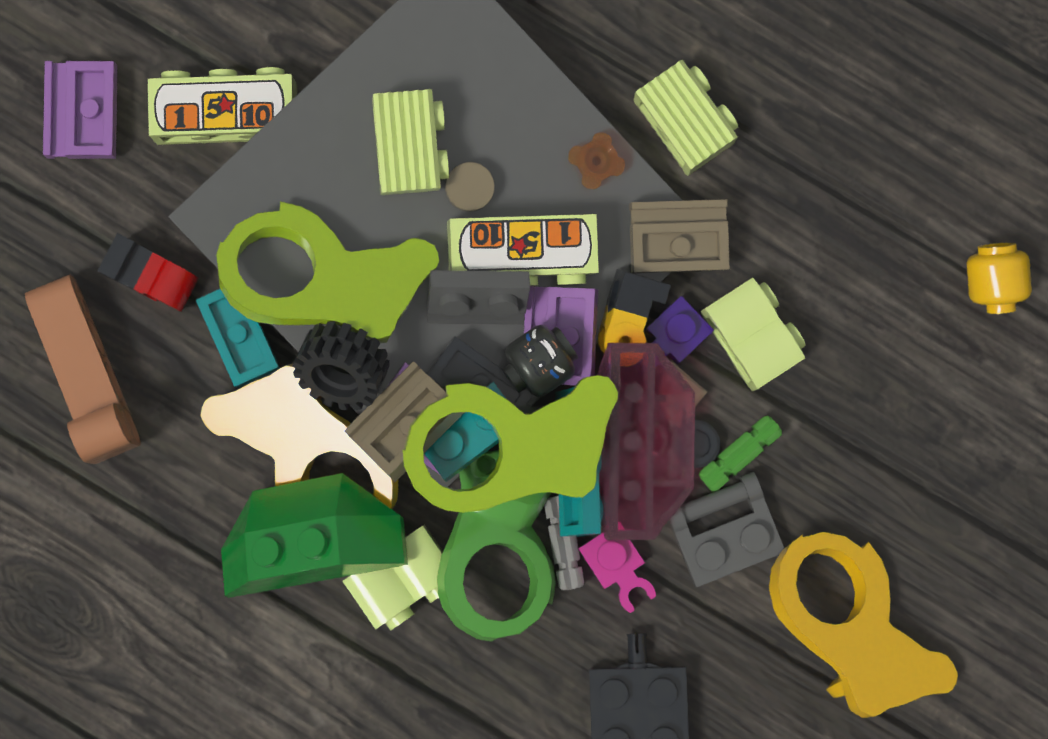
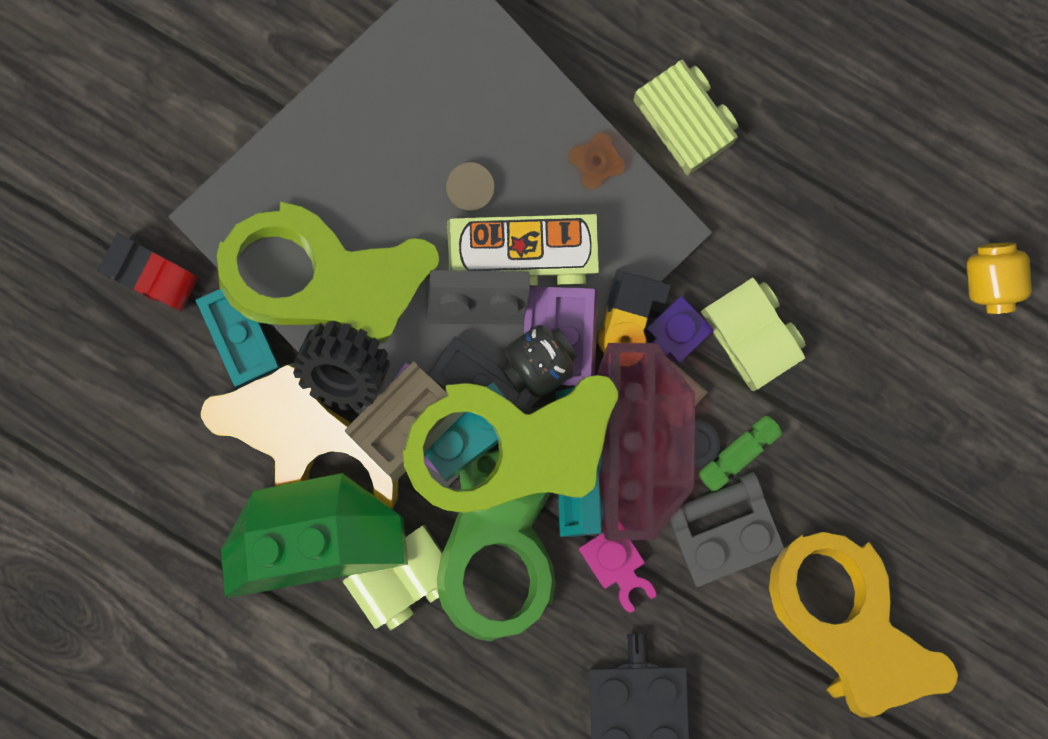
nougat beam [25,274,141,464] -> none
medium lavender plate [43,61,117,159] -> none
brick [148,67,297,145] -> none
yellowish green brick [372,89,449,195] -> none
light grey axle [544,496,584,590] -> none
dark tan plate [629,199,730,273] -> none

